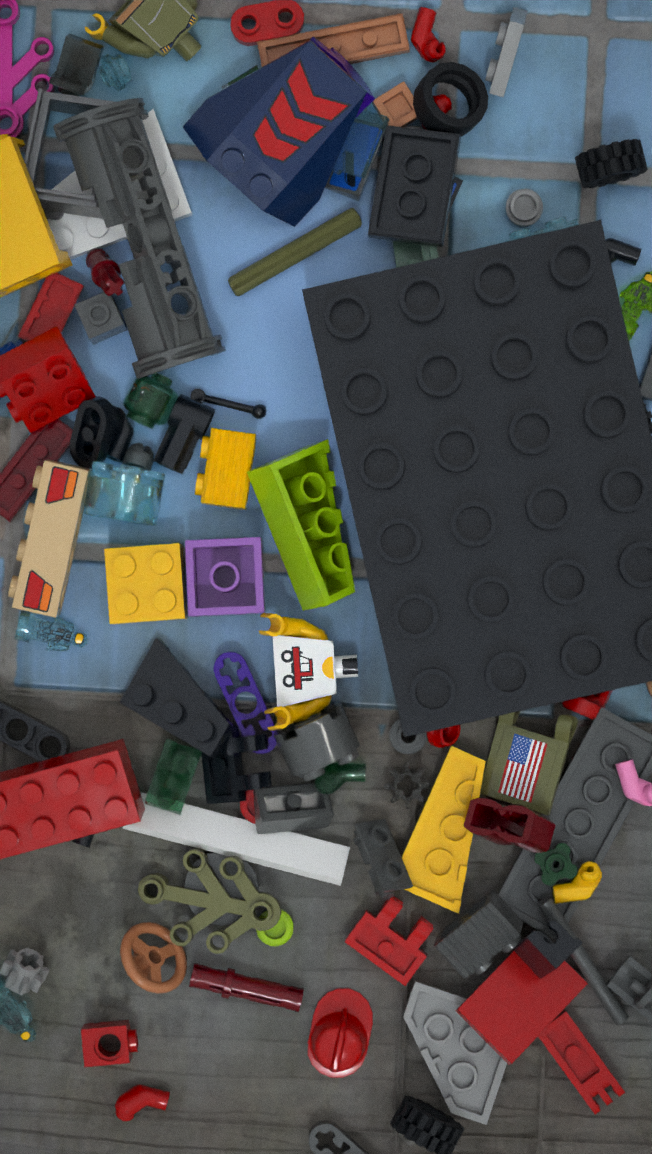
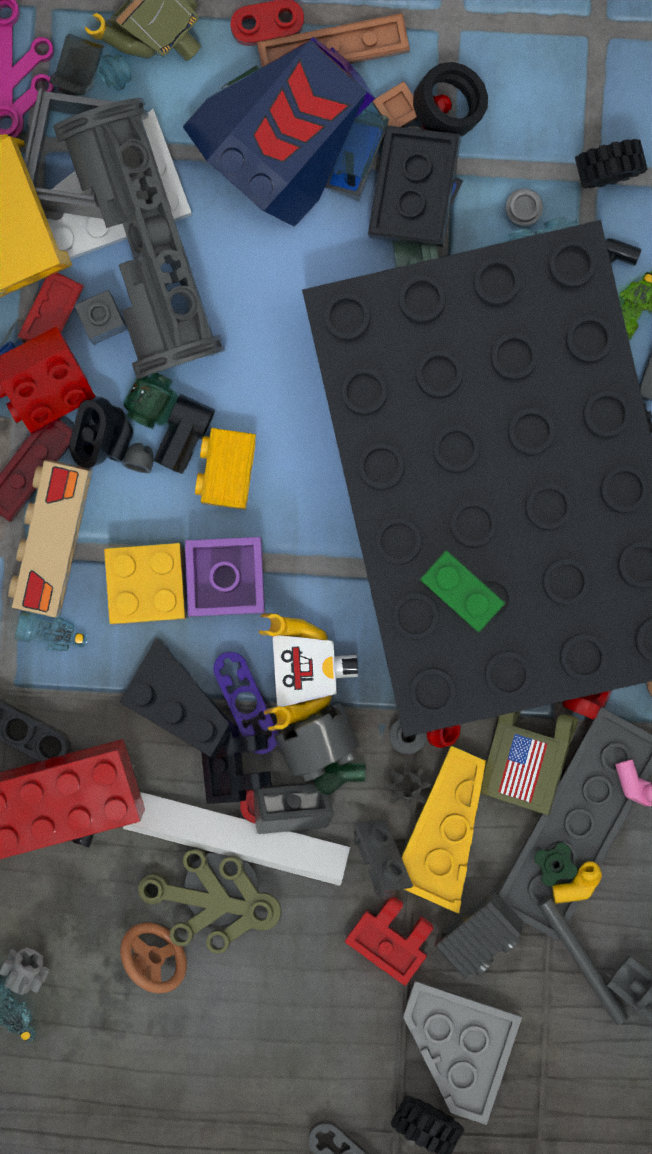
red brick [81,1020,138,1067] -> none
clear light blue brick [84,461,165,526] -> none
dark red axle [86,249,124,296] -> none
red arm [115,1084,170,1121] -> none
clear green hips [145,739,202,815] -> none
dark red pin [189,963,304,1012] -> none
black hinge [191,389,267,419] -> none
olive axle [228,208,362,296] -> none
lime wedge [247,439,355,611] -> none
lime tile [256,909,294,946] -> none
red piece [308,988,373,1078] -> none
red arm [411,7,446,63] -> none
red tile [455,930,588,1065] -> none
dark red brick [463,798,556,853] -> none
light grey wing [485,7,528,97] -> none
black hinge [513,921,583,979] -> none
red hinge [538,1009,625,1115] -> none
none -> green brick [420,550,505,633]

